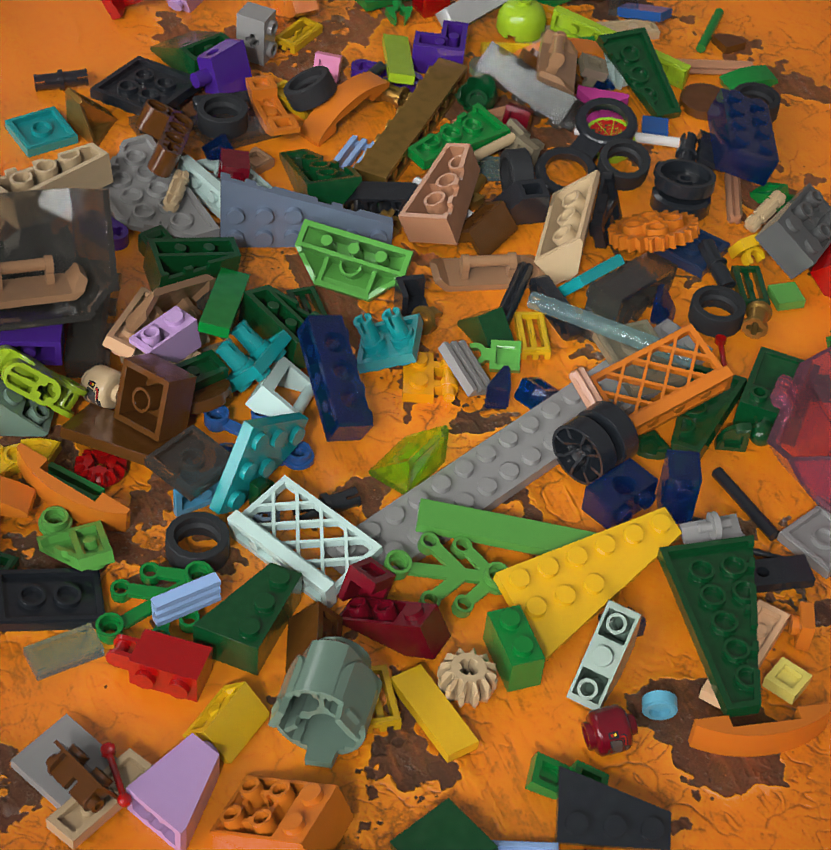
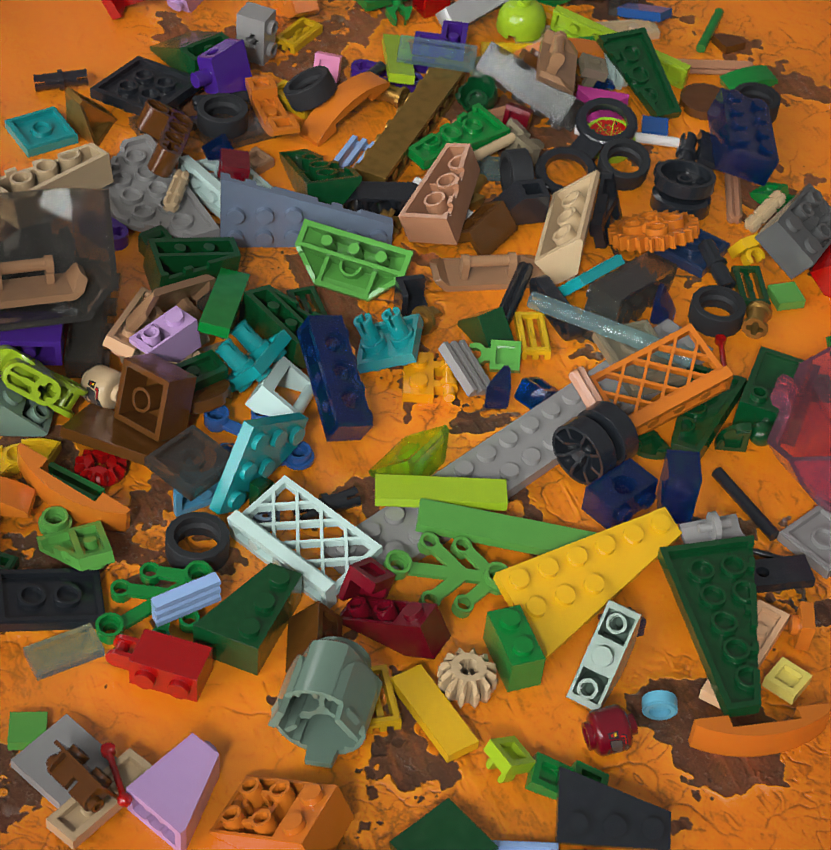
yellow panel [182,681,270,764] -> none
none -> bright green tile [7,712,48,750]
none -> lime tile [375,474,508,511]
none -> clear light blue tile [397,35,478,73]
none -> lime tile [483,736,536,784]

